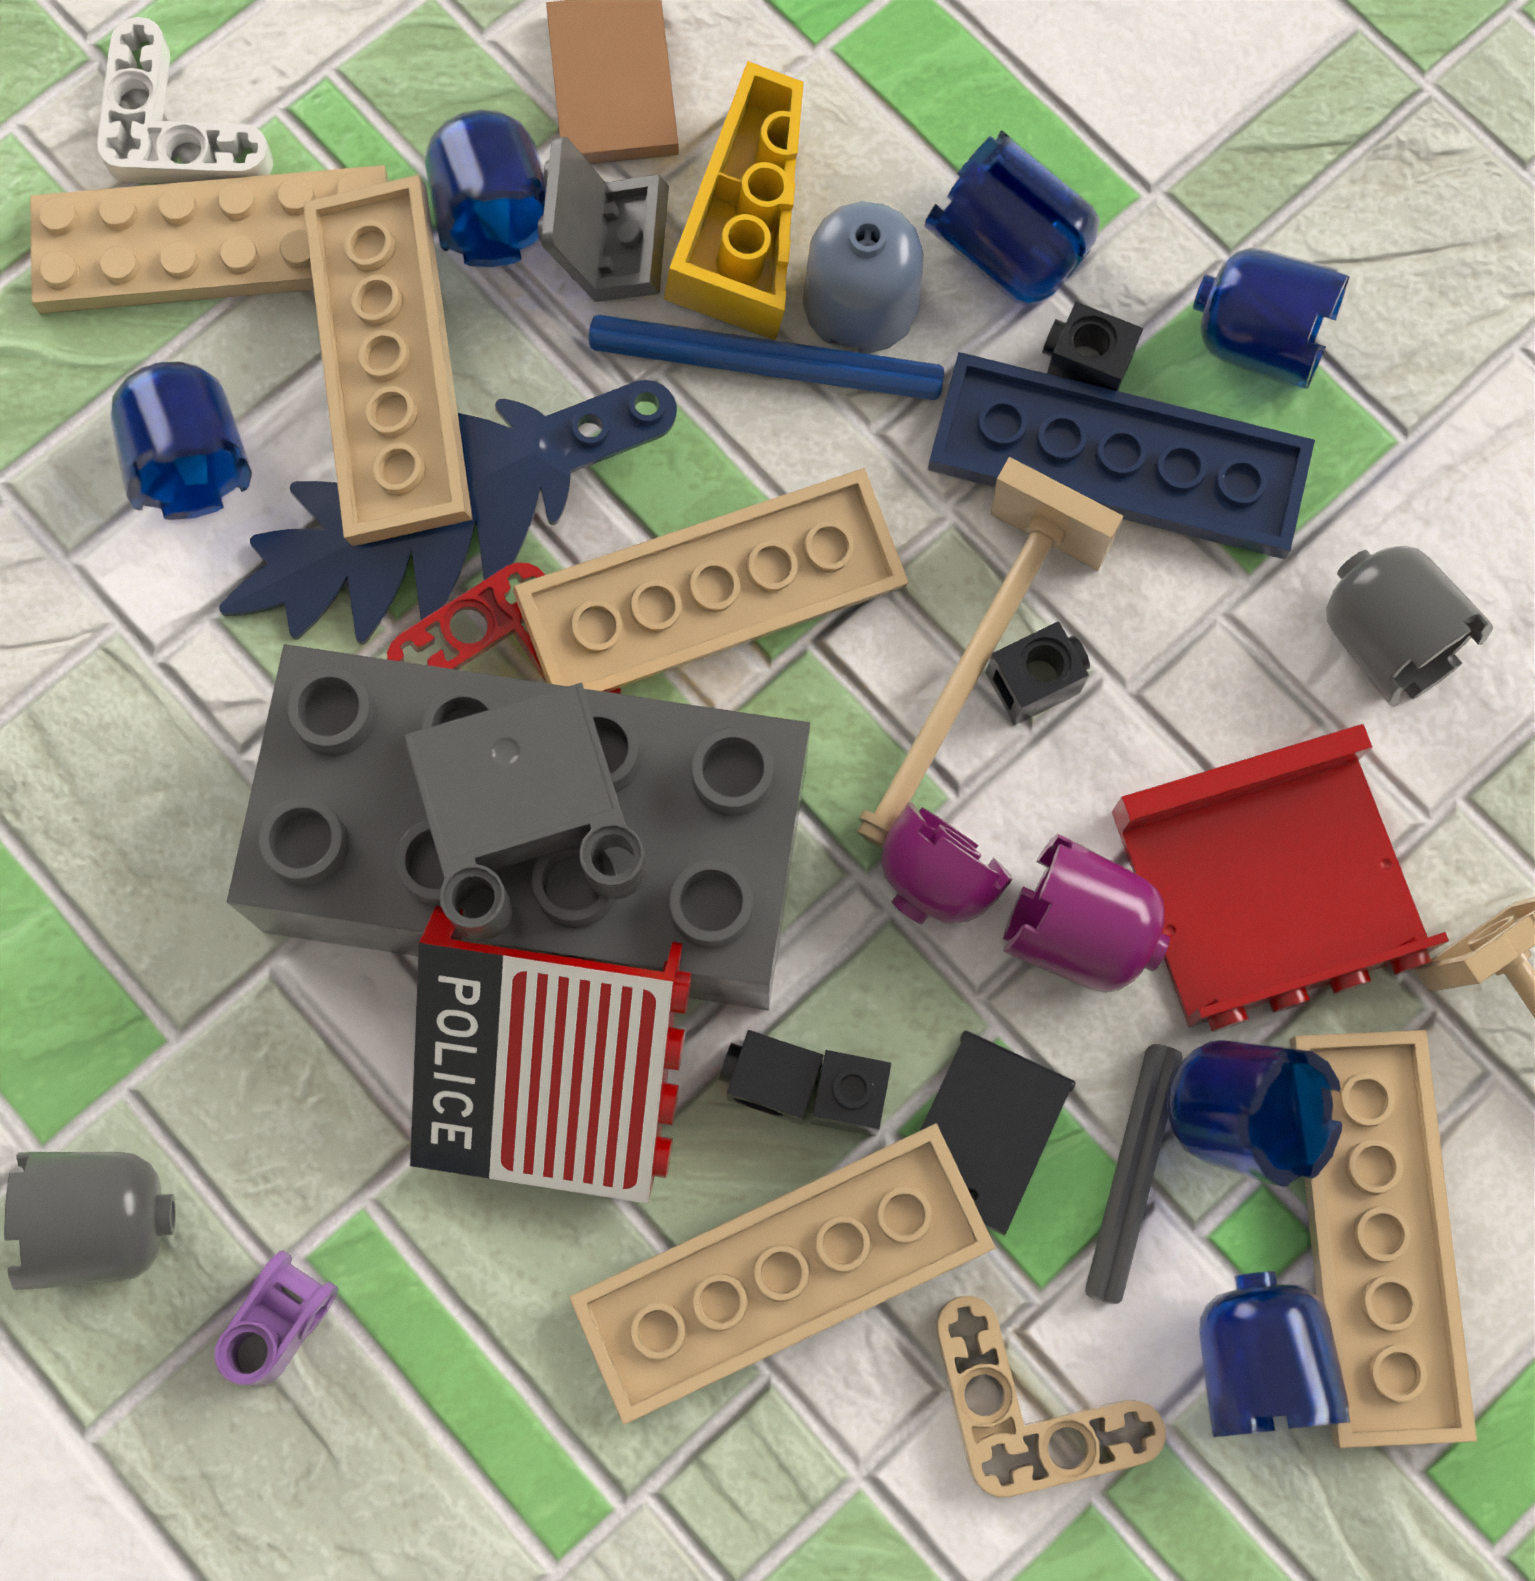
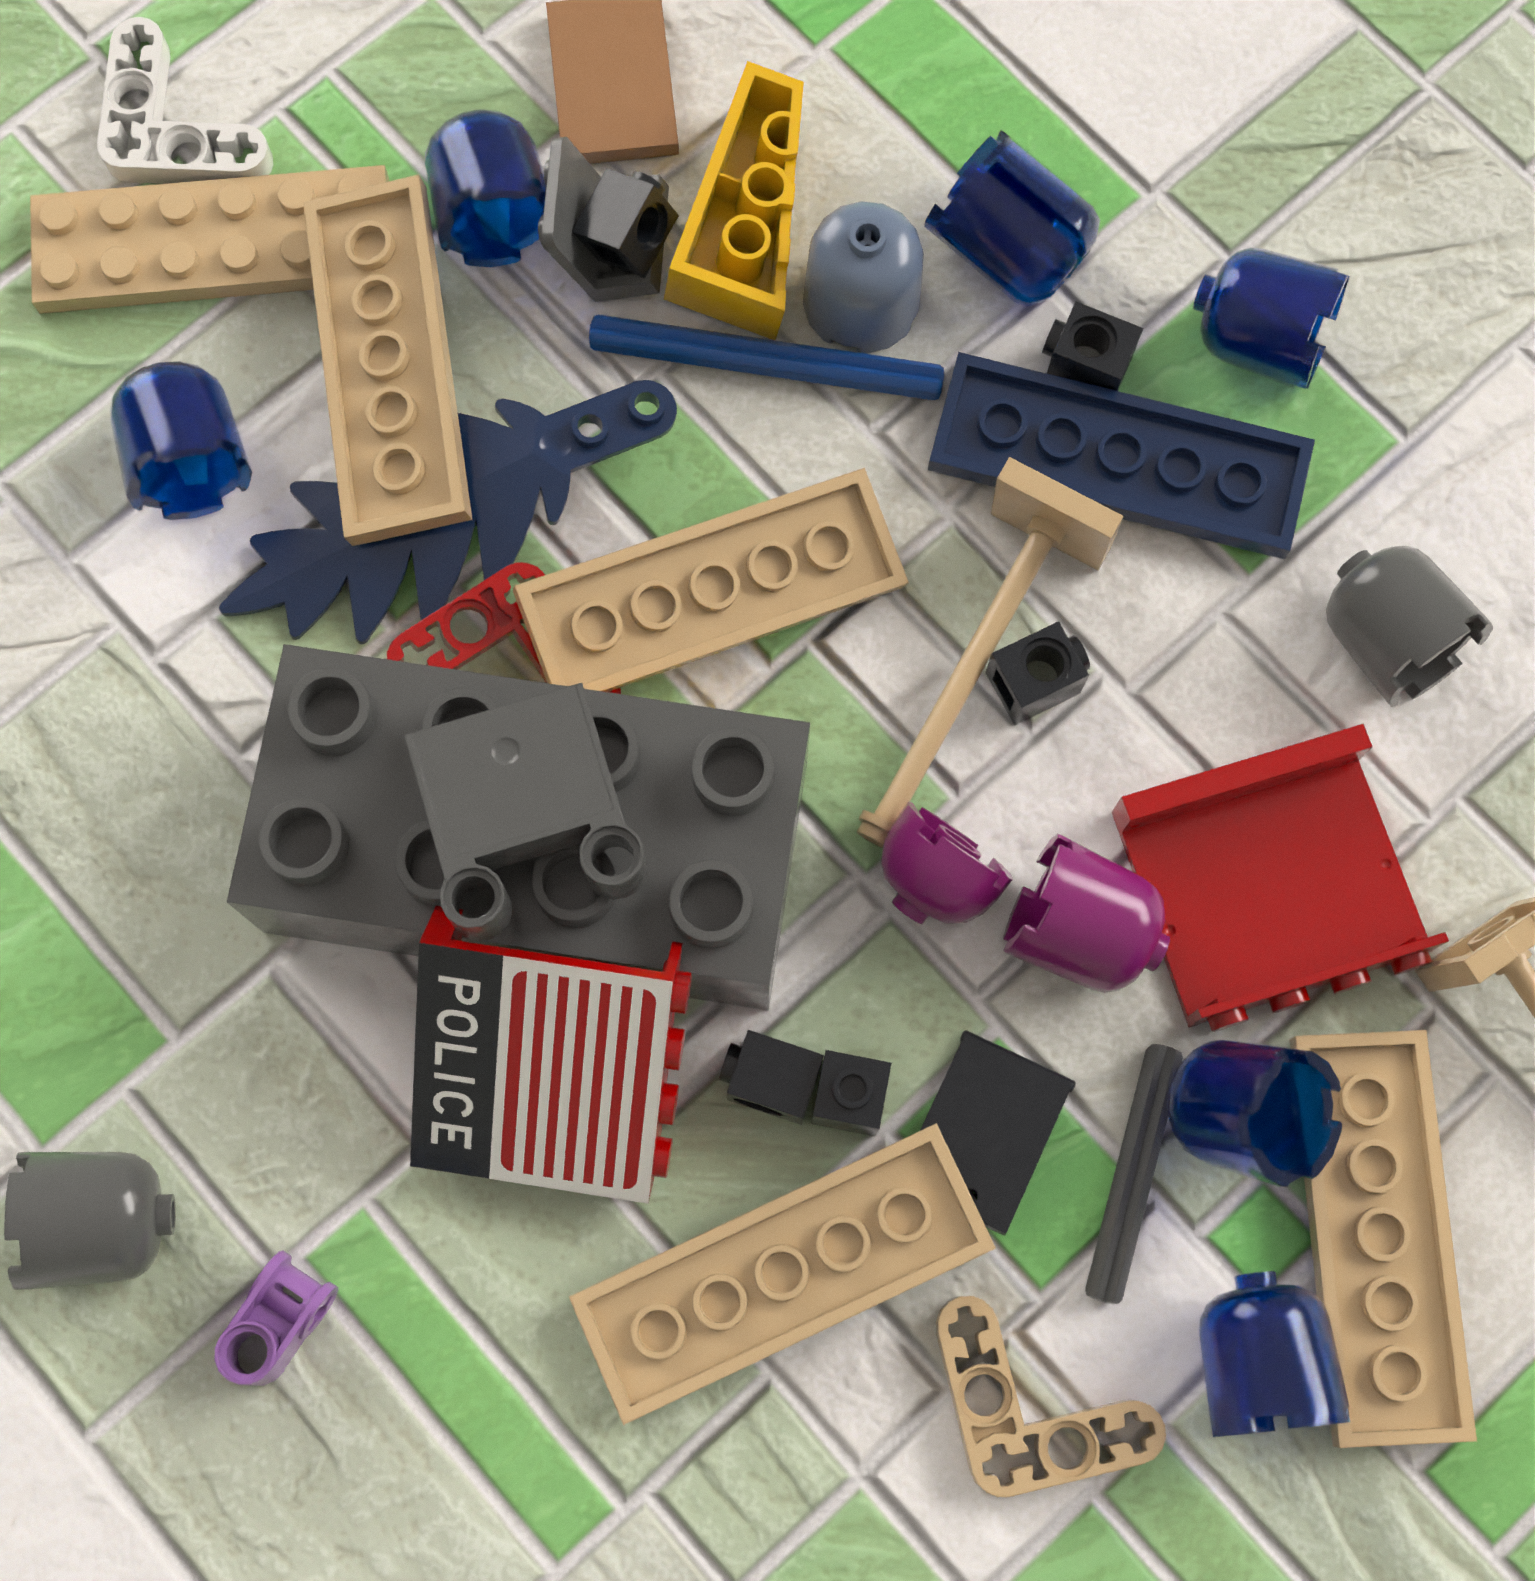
none -> black brick [572,168,679,278]

